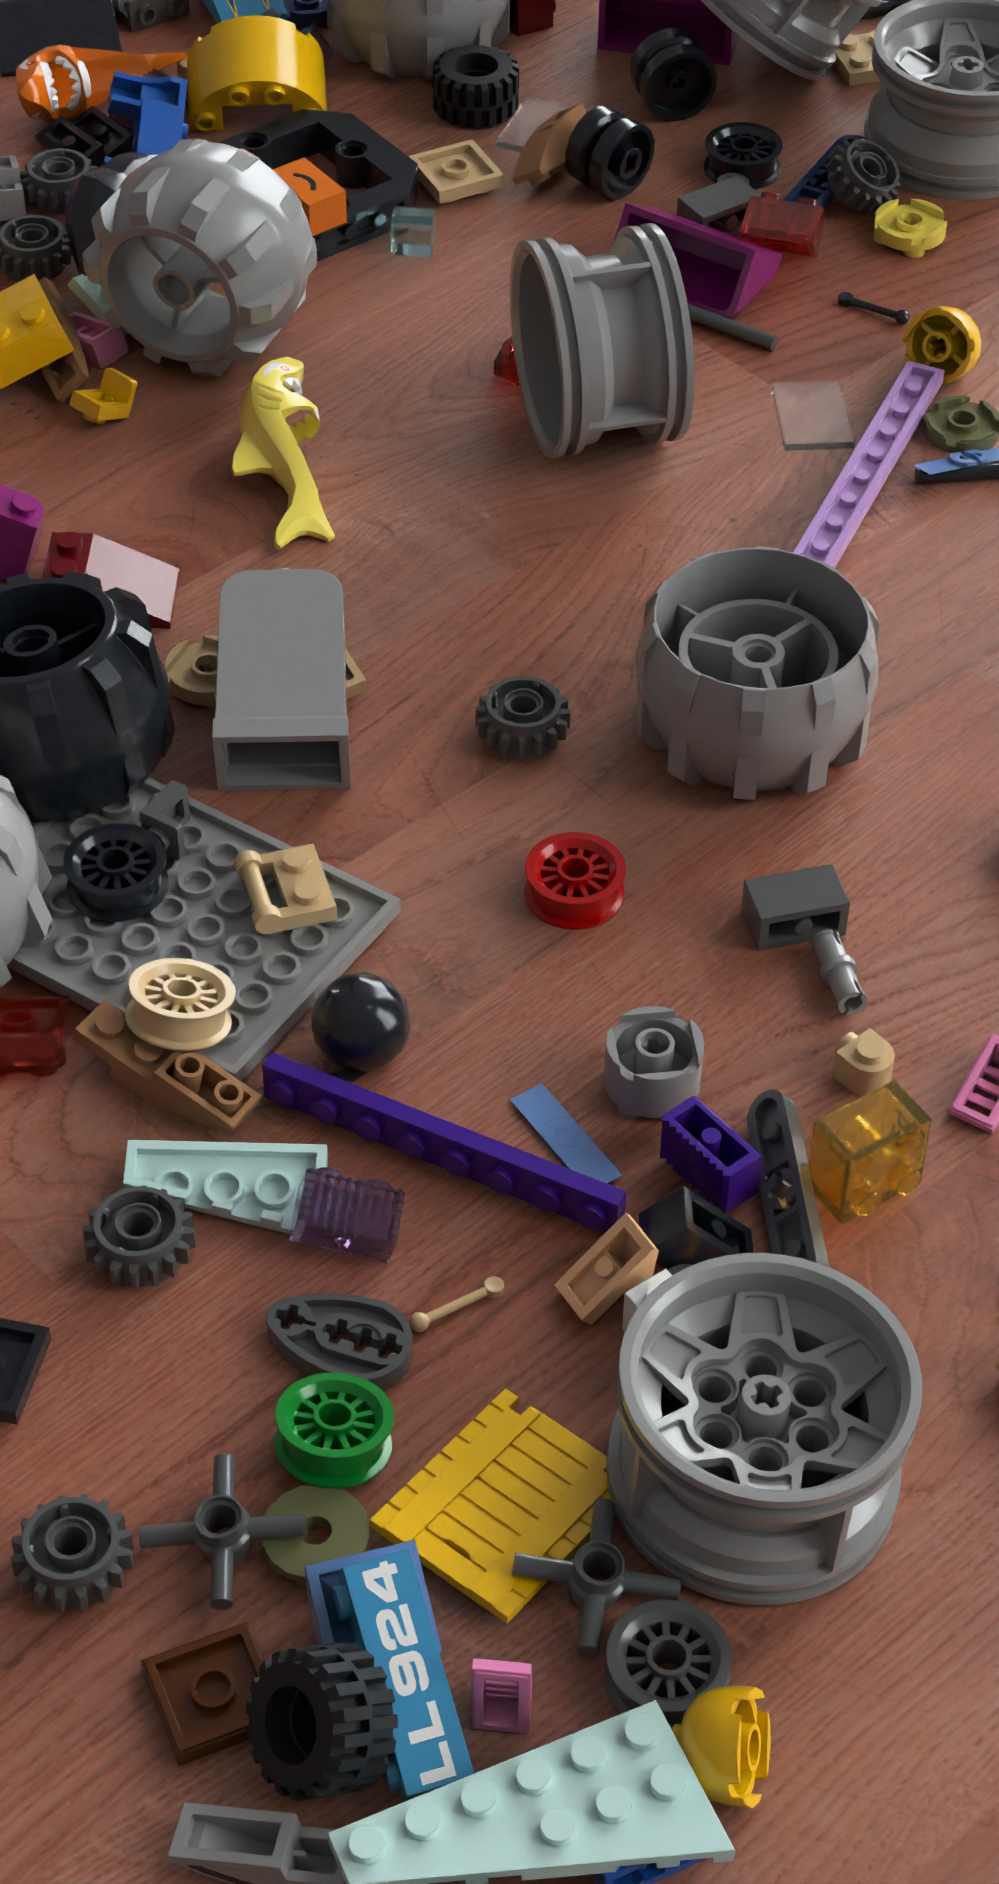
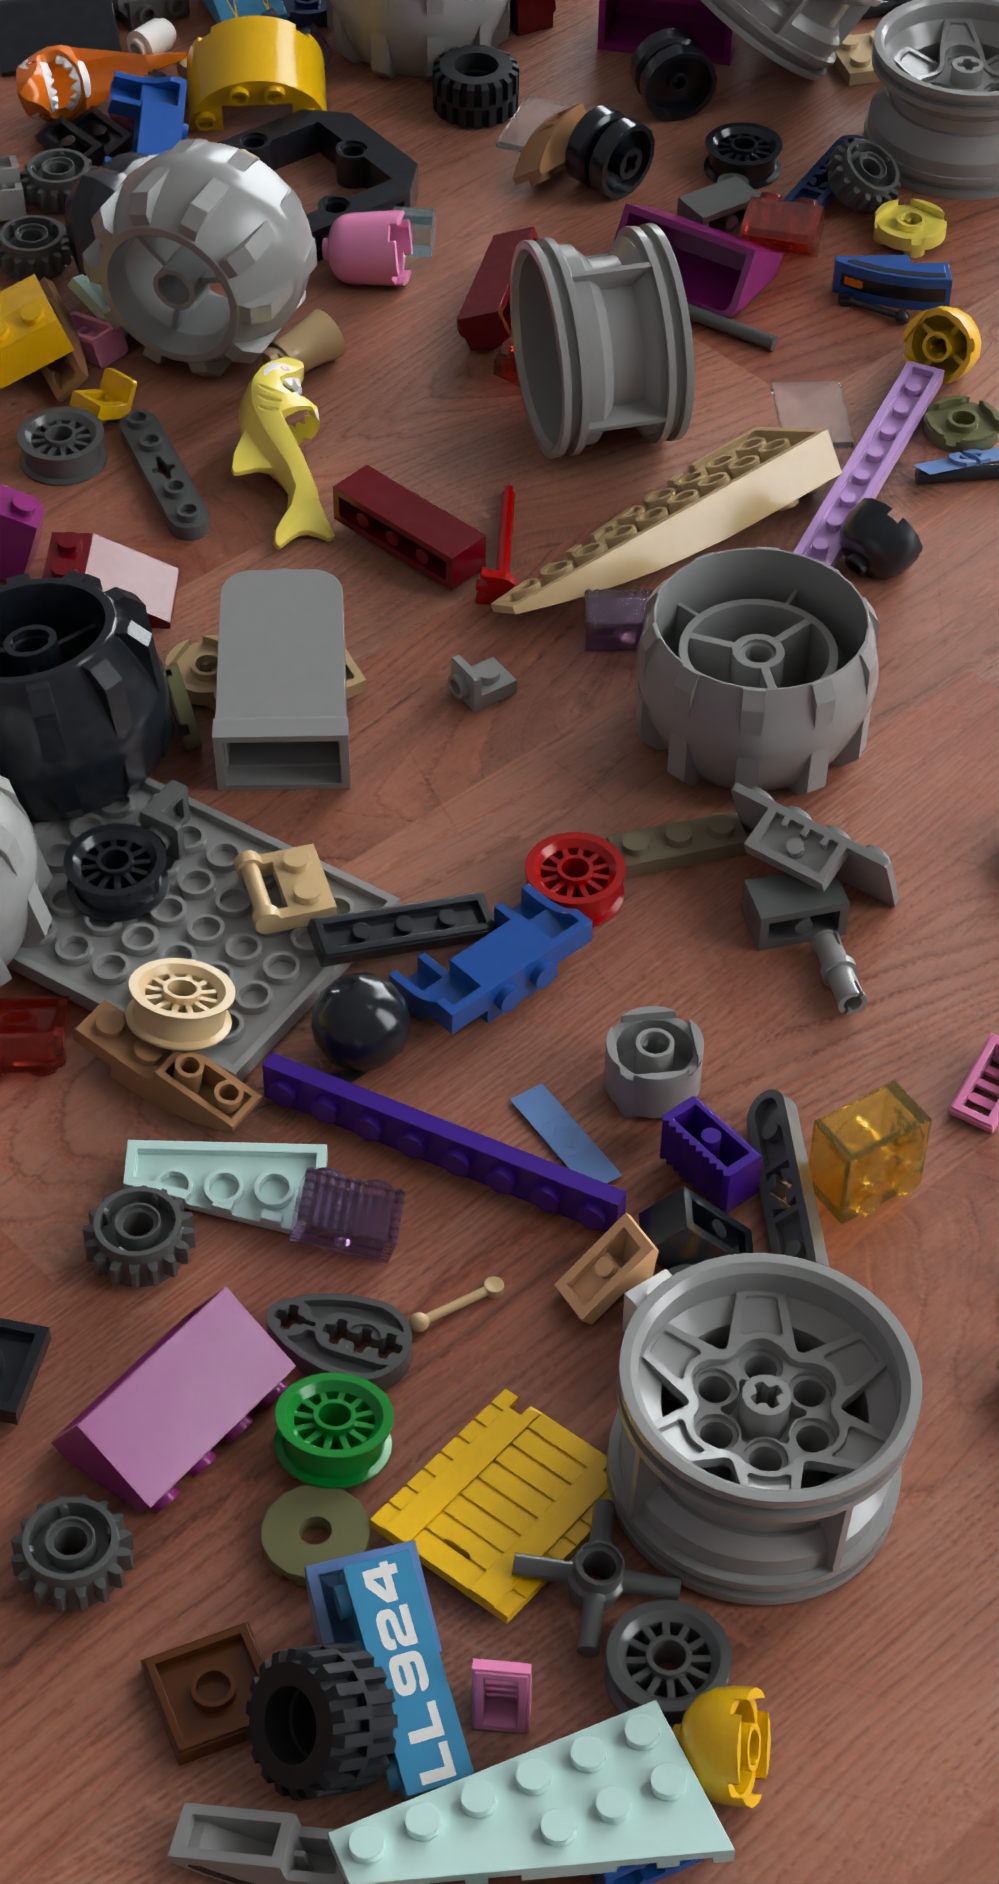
dark grey bar [139,1454,307,1610] -> none
orange brick [273,157,347,236] -> none
tan plate [409,139,504,204] -> none
dark grey gear [476,676,571,759] -> none
tan plate [833,1028,895,1097] -> none
none -> dark grey wheel [16,407,107,486]
none -> windscreen [51,1287,296,1514]
none -> dark grey piece [120,409,210,541]
none -> white brick [127,18,177,54]
none -> olive tile [164,663,202,751]
none -> tan plant [257,309,345,373]
none -> black tile [307,892,497,967]
none -> bright pink cylinder [322,210,413,286]
none -> dark red brick [333,465,486,591]
none -> blue bracket [389,883,593,1034]
none -> light grey bracket [448,654,517,712]
none -> dark red brick [457,226,539,351]
none -> red piece [475,485,518,604]
none -> tan wedge [491,427,842,615]
none -> brick [583,588,656,651]
none -> dark tan plate [607,811,748,879]
none -> light grey bracket [731,783,900,907]
none -> blue slope [832,255,953,311]
none -> black cylinder [839,498,923,580]

